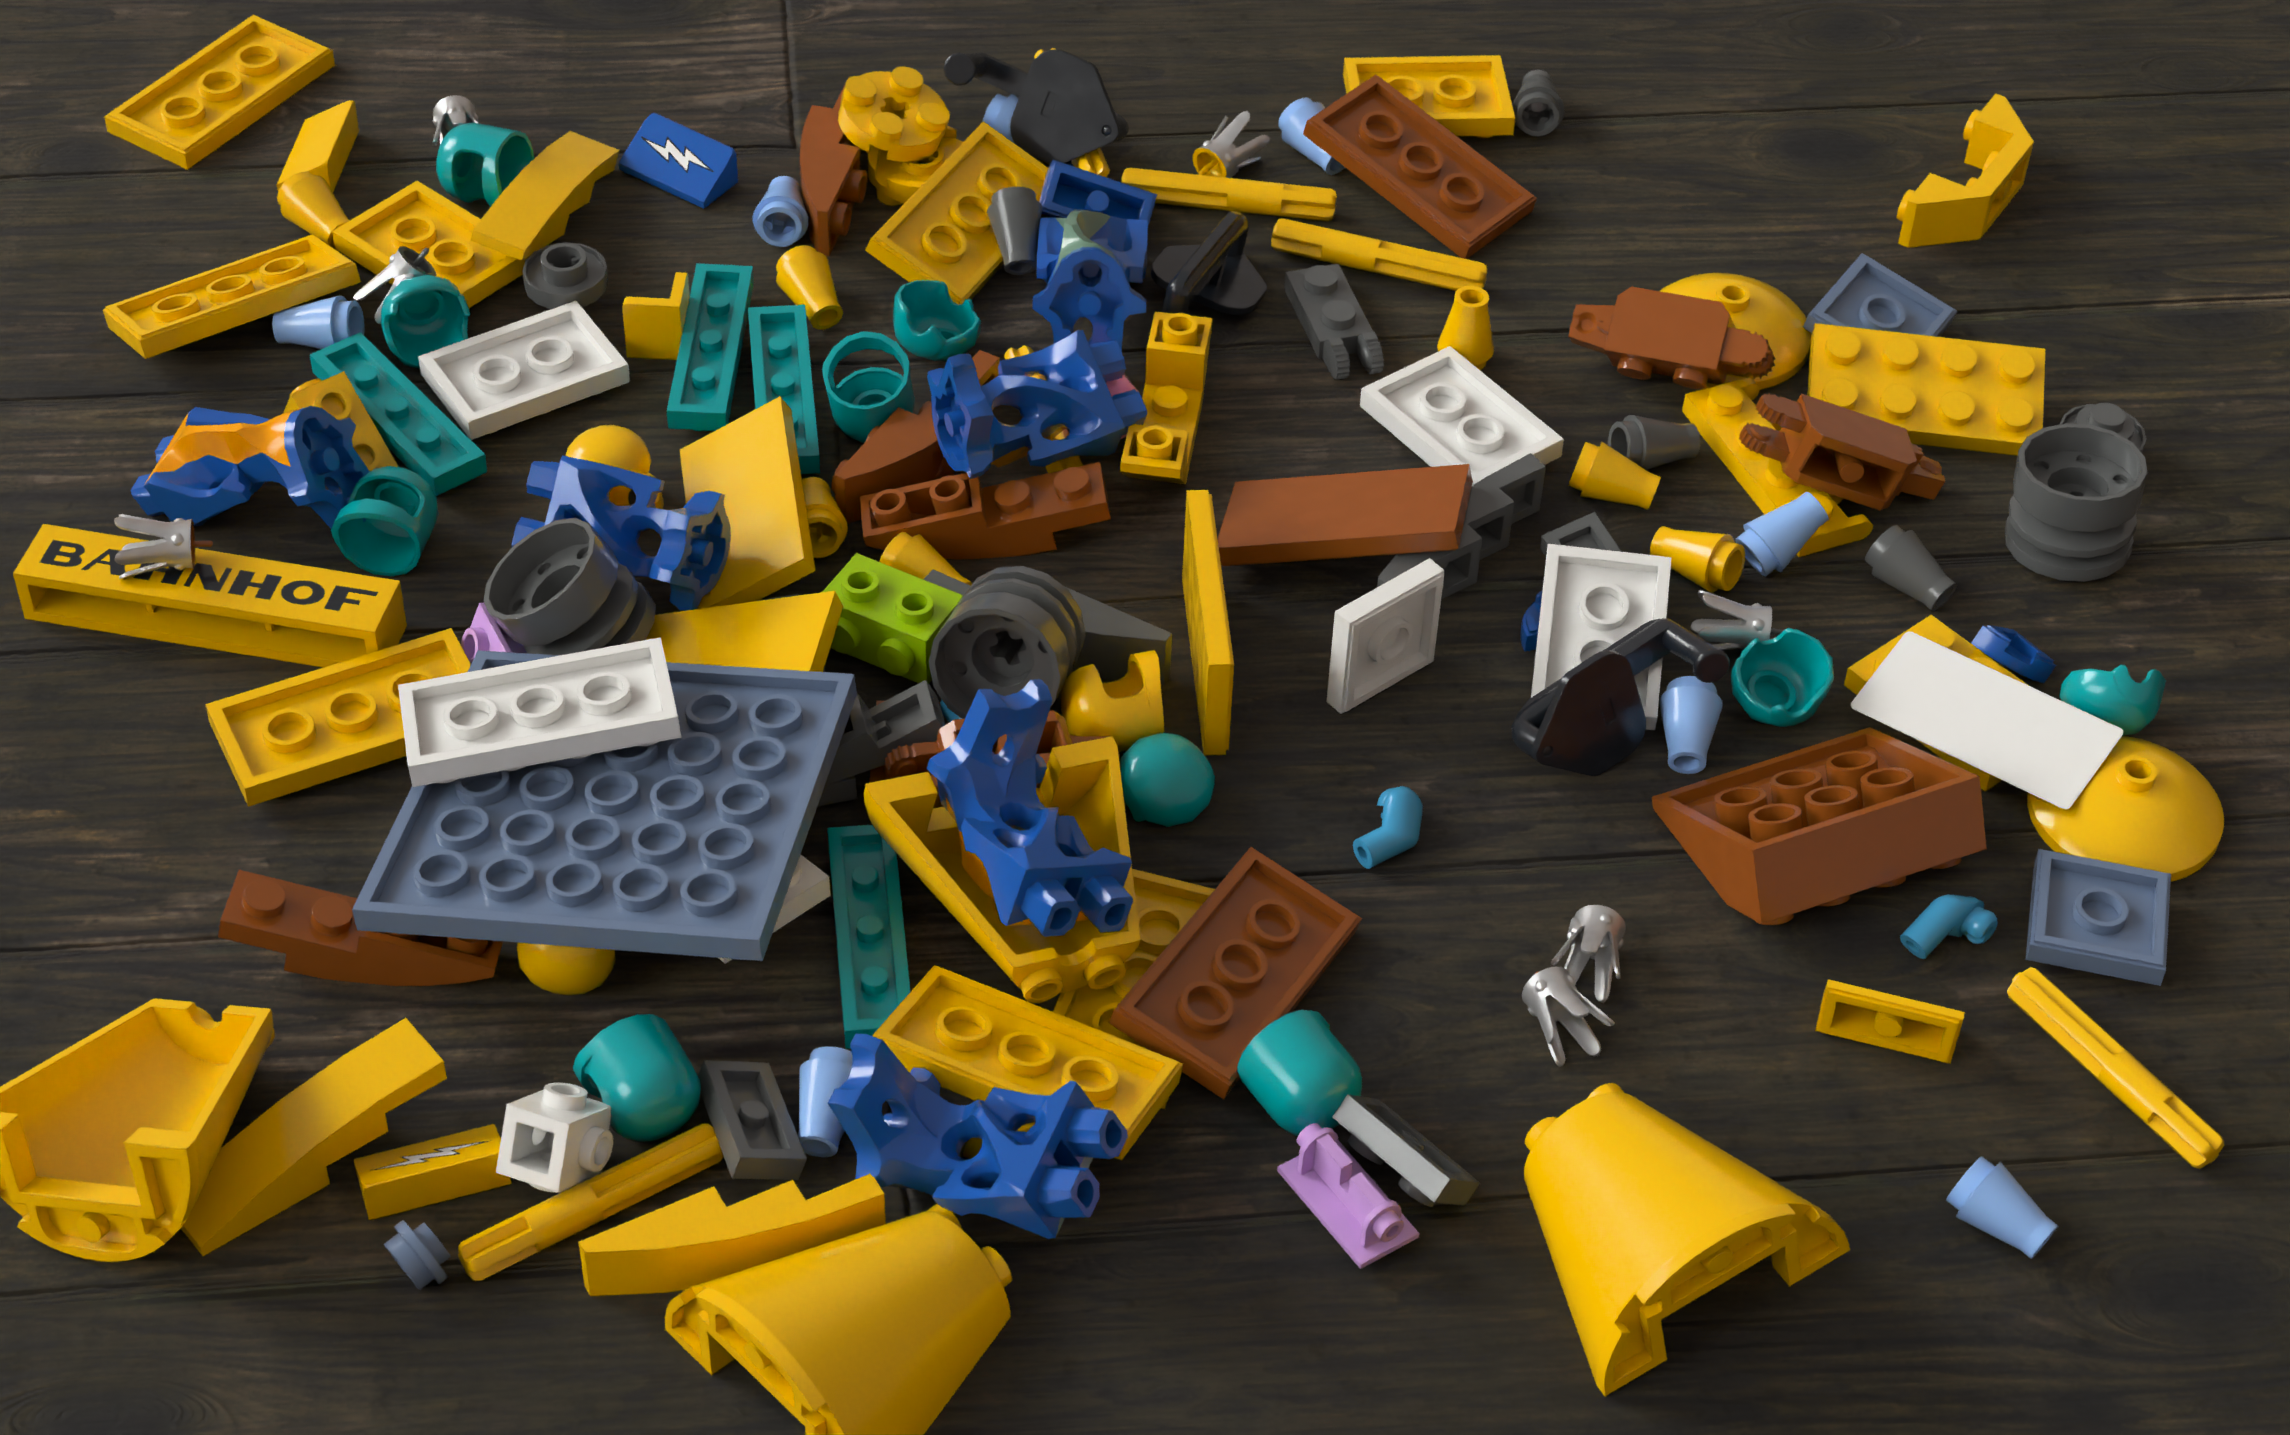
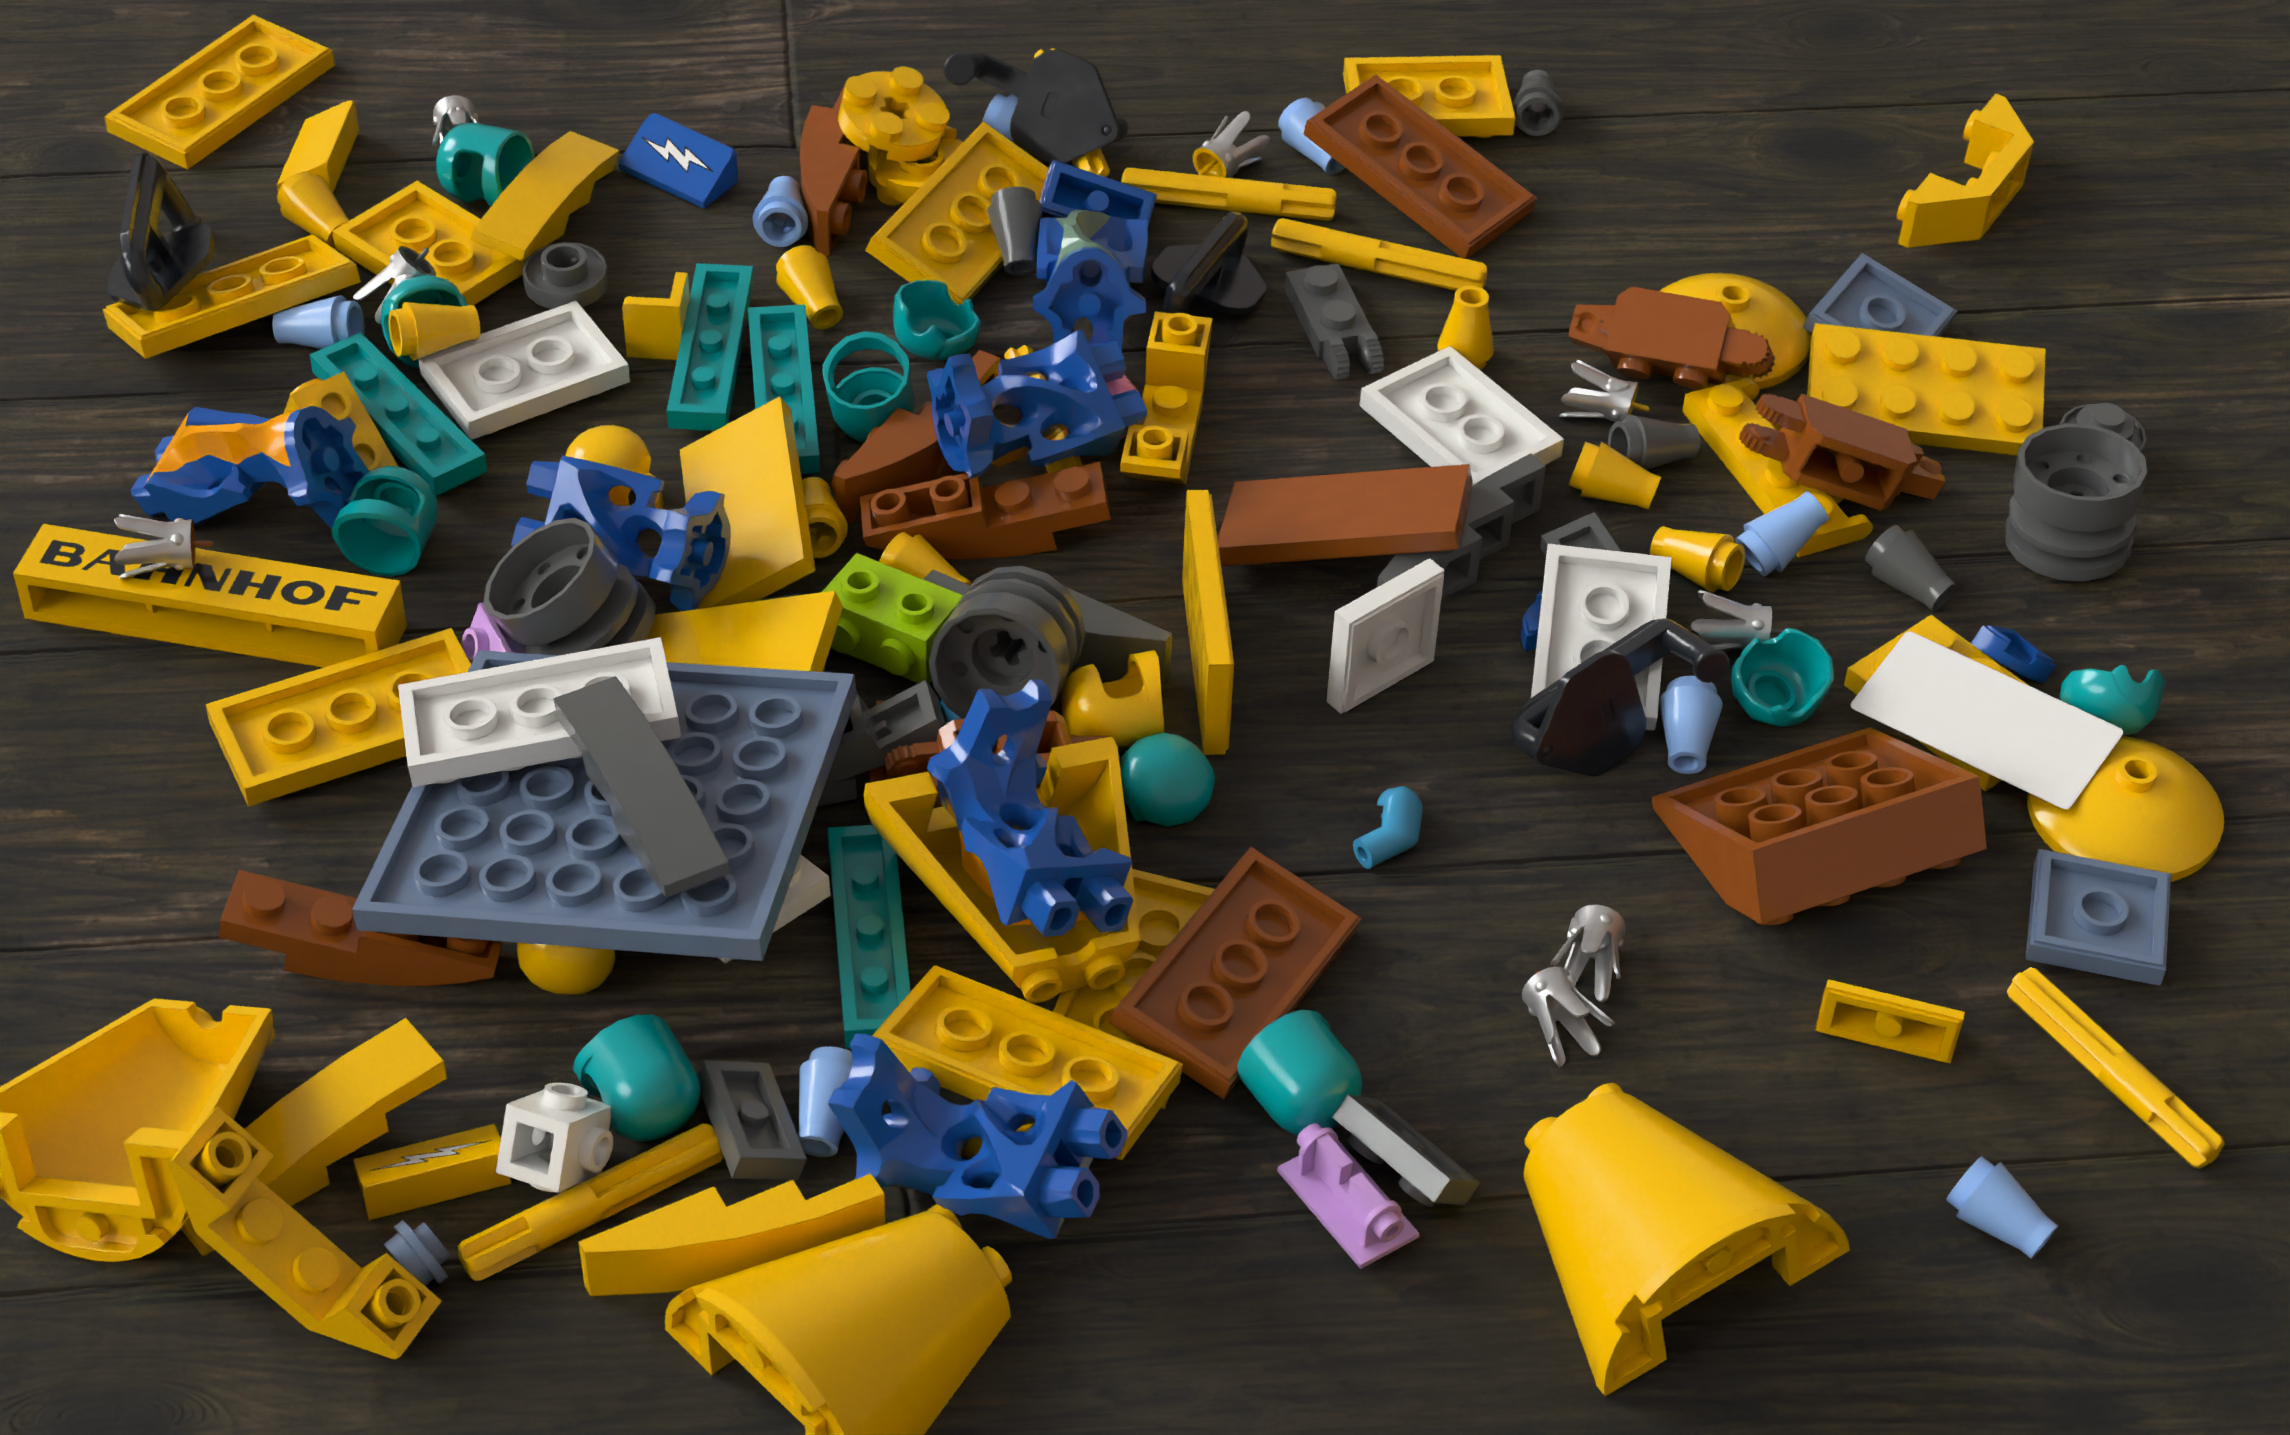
dark azure arm [1900,894,1998,959] -> none
none -> black piece [107,152,216,312]
none -> yellow slope [167,1106,441,1360]
none -> yellow cone [389,302,480,360]
none -> dark grey slope [553,676,731,898]
none -> flat silver piece [1559,360,1650,422]

